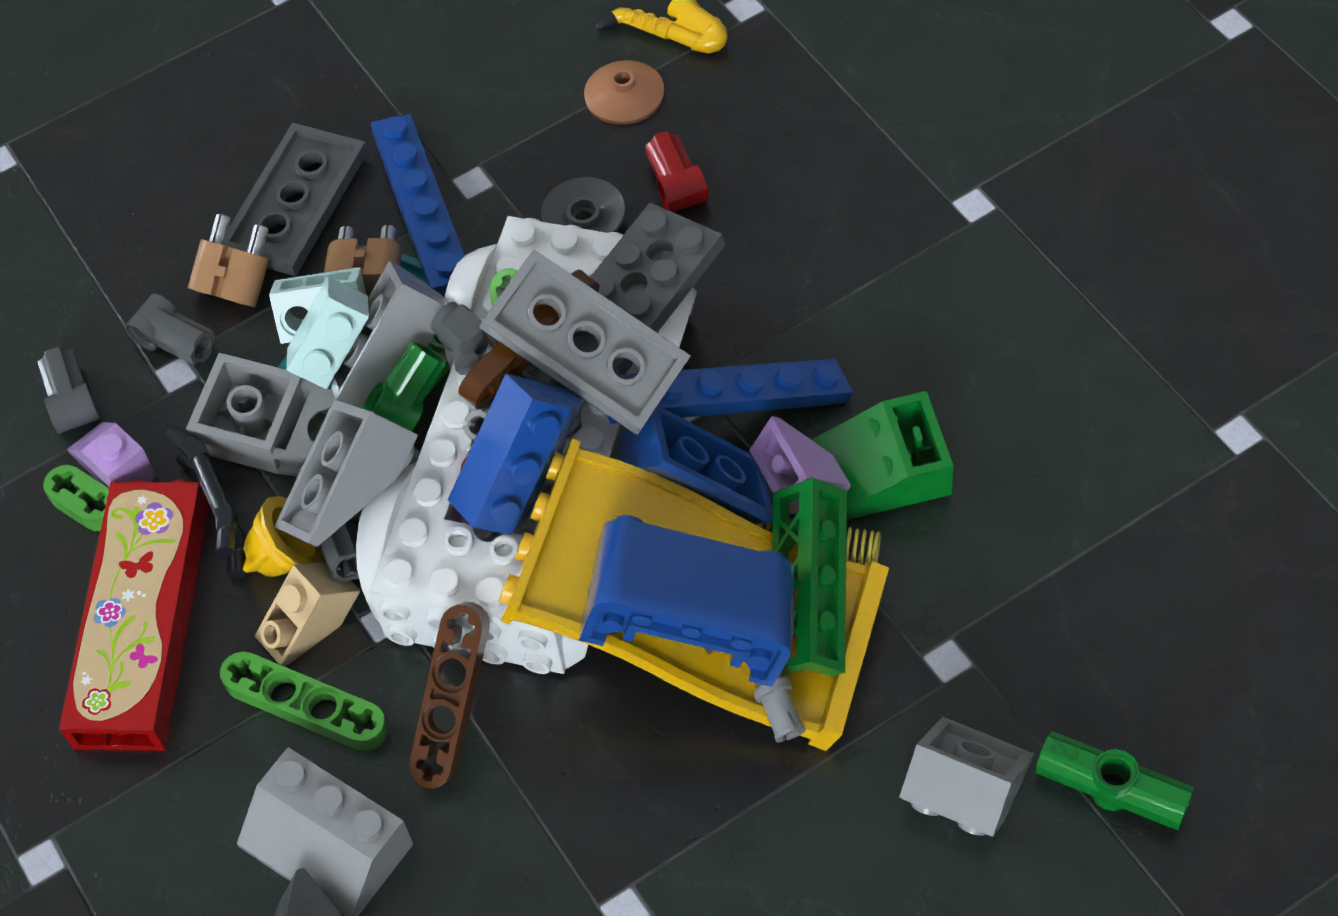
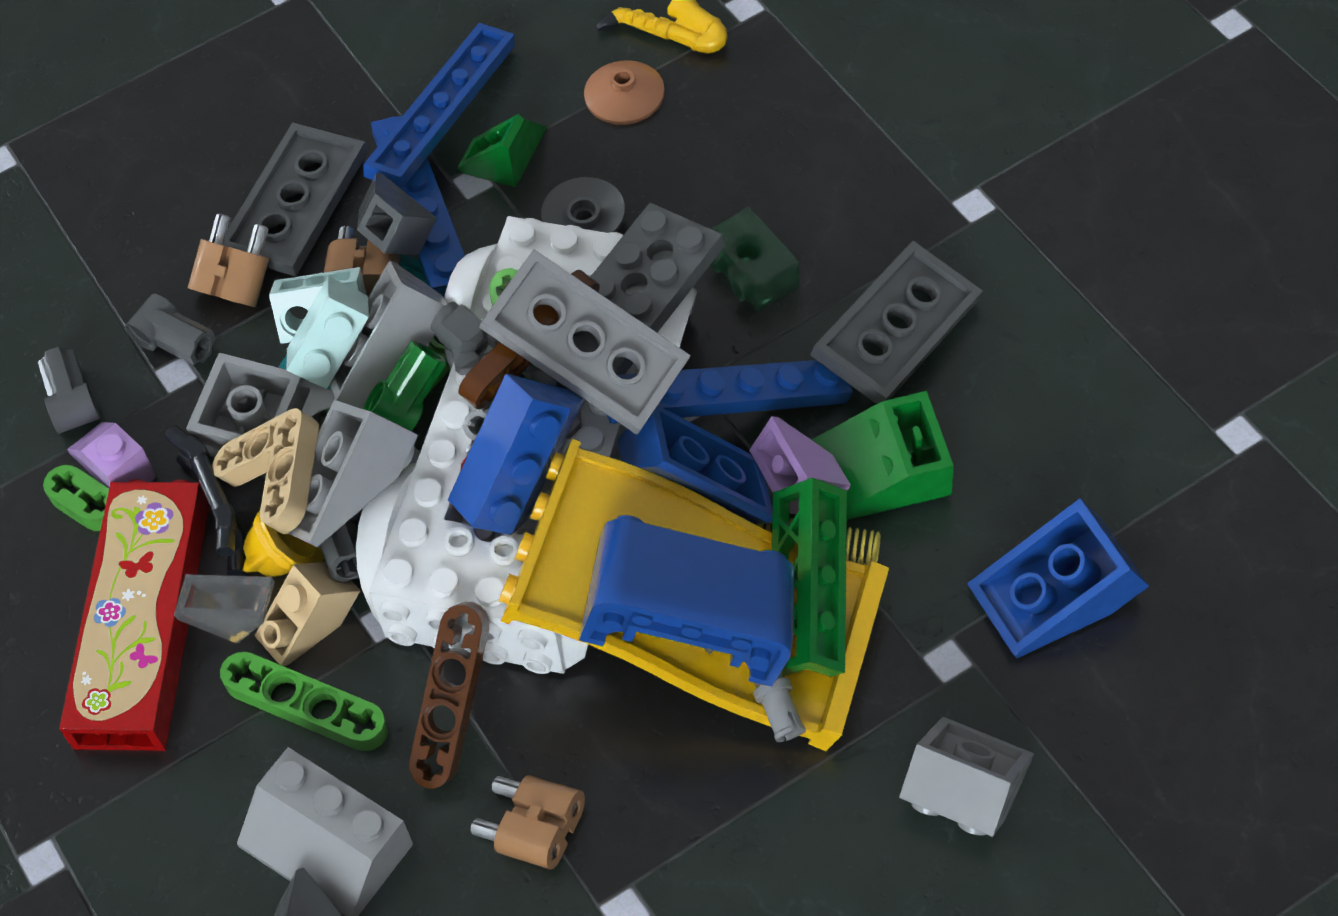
red piece [645,131,709,212] -> none
green piece [1035,731,1195,831] -> none
none -> clear slope [174,574,275,643]
none -> tan beam [212,408,319,534]
none -> dark grey slope [357,173,437,255]
none -> blue plate [363,23,515,189]
none -> green slope [457,114,547,187]
none -> medium nougat piece [471,775,585,870]
none -> clear green brick [710,206,800,312]
none -> dark grey plate [810,241,983,404]
none -> blue slope [967,498,1149,658]

